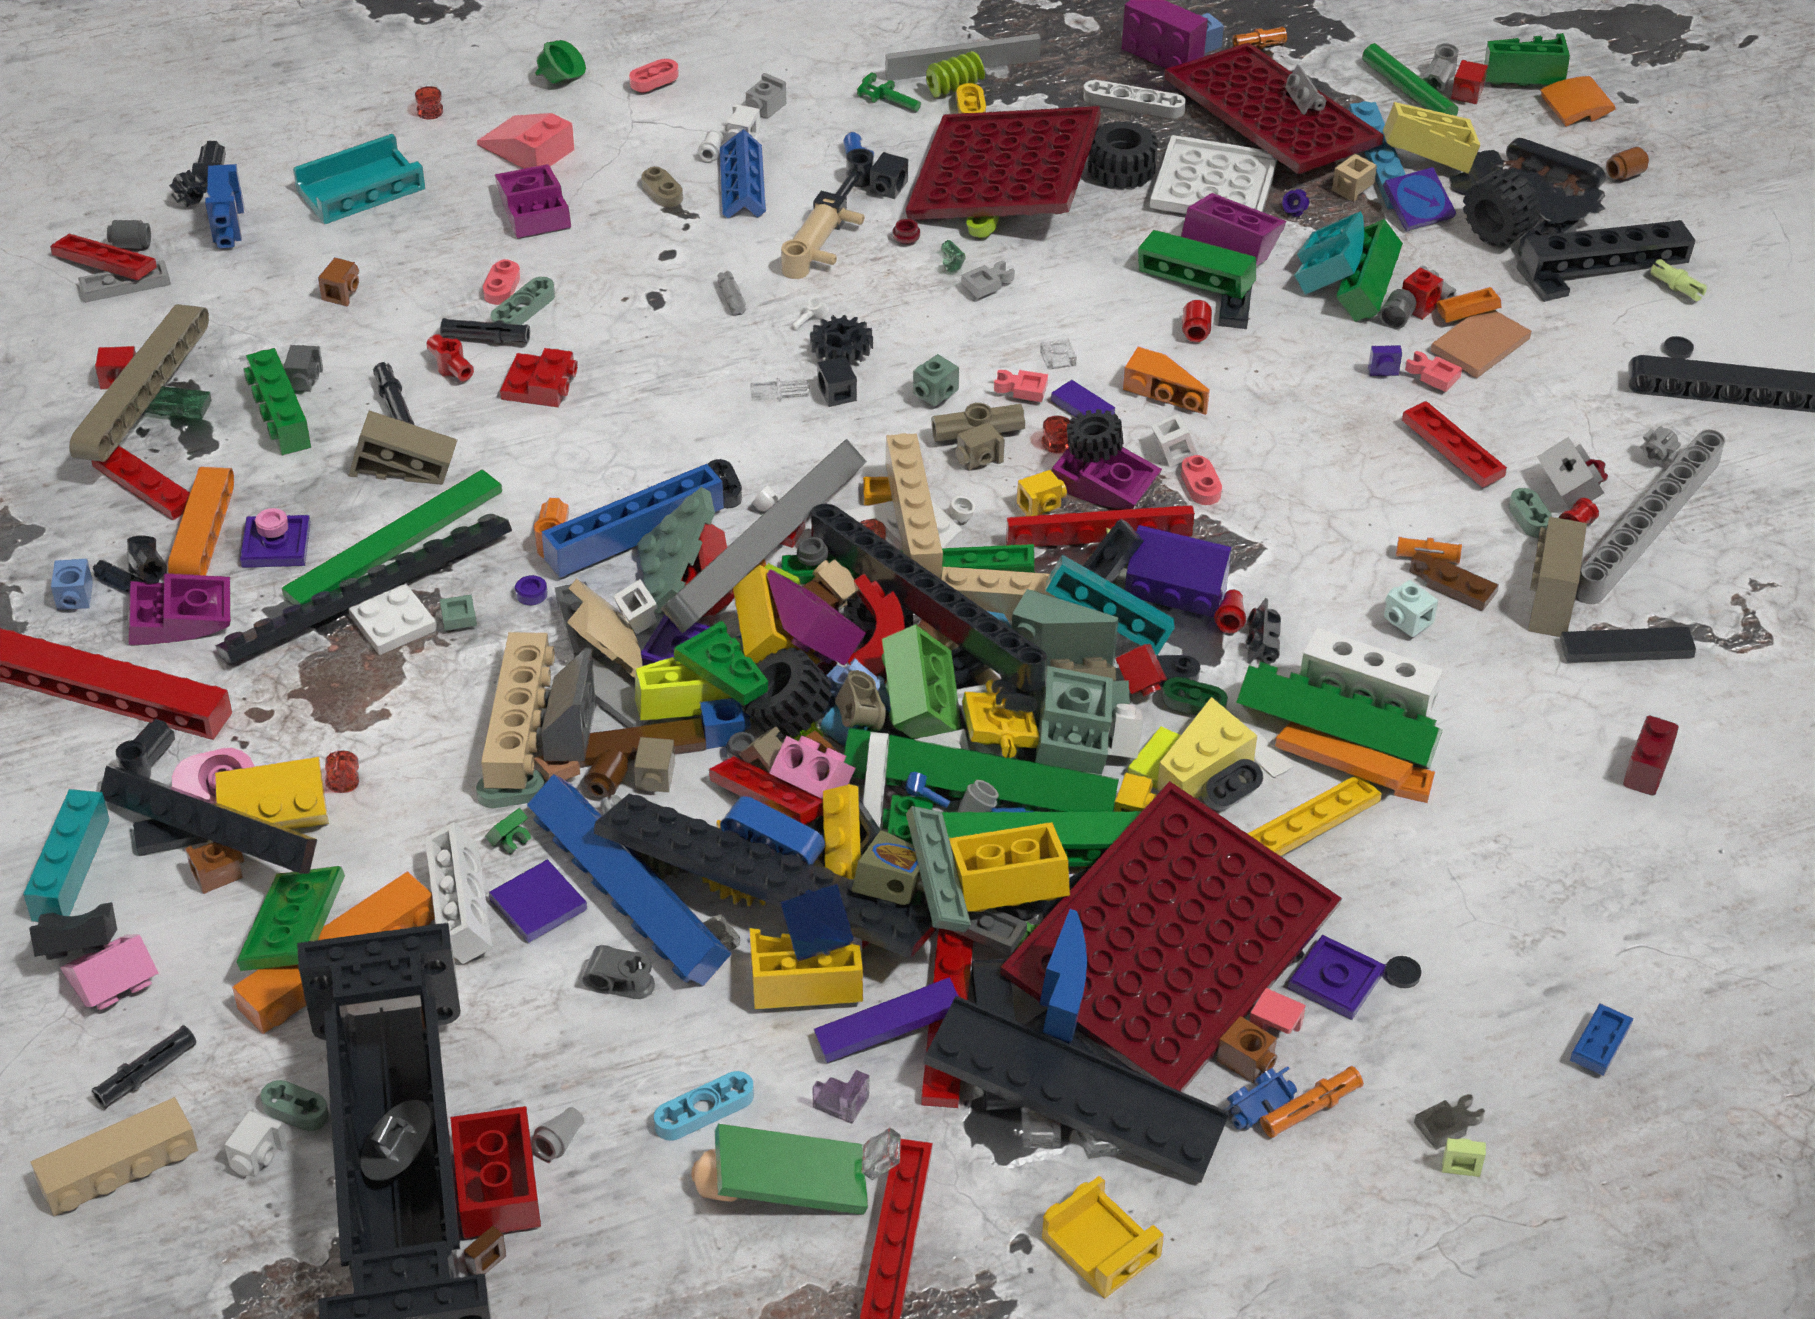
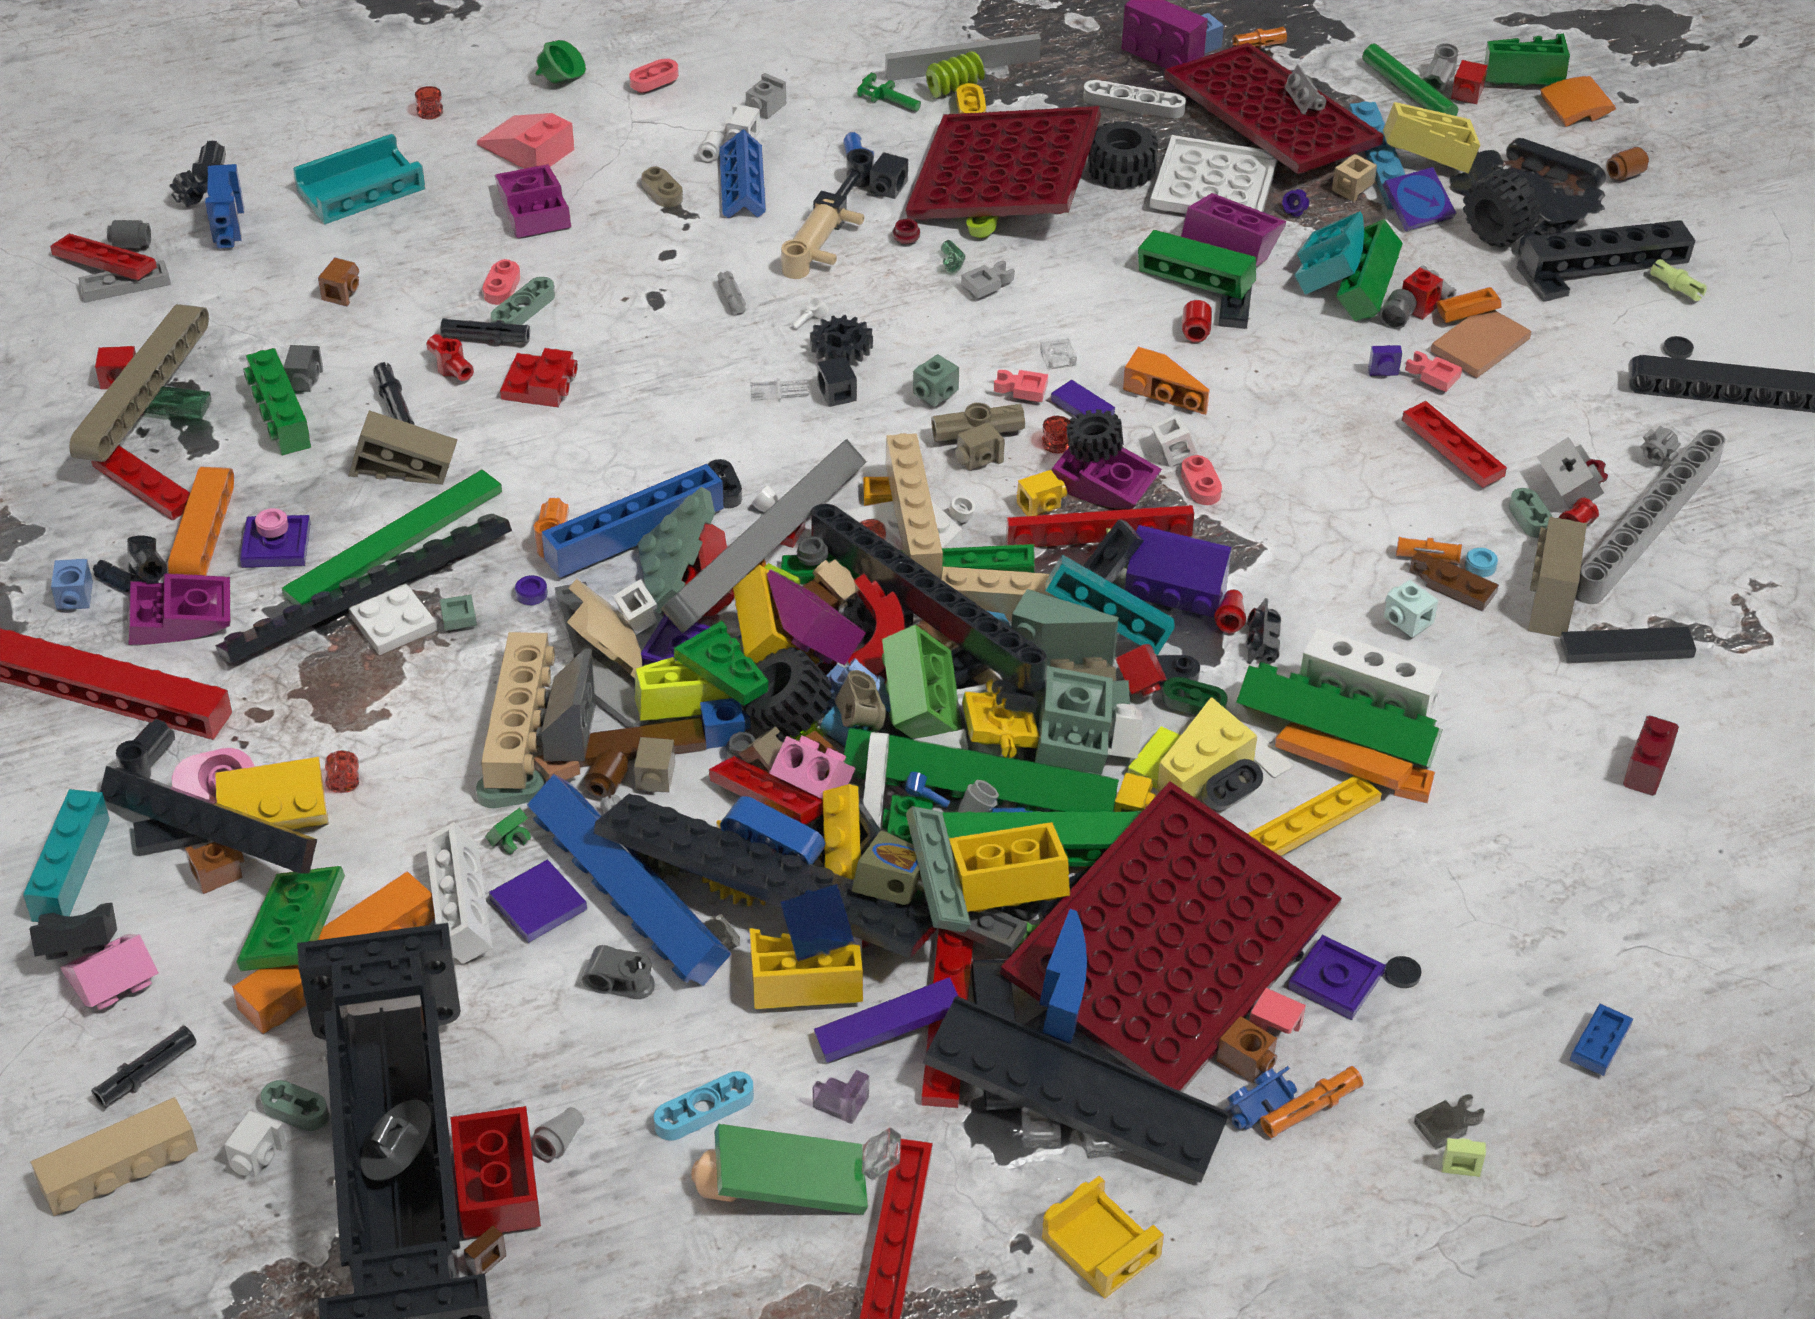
none -> medium azure tile [1465,548,1498,577]

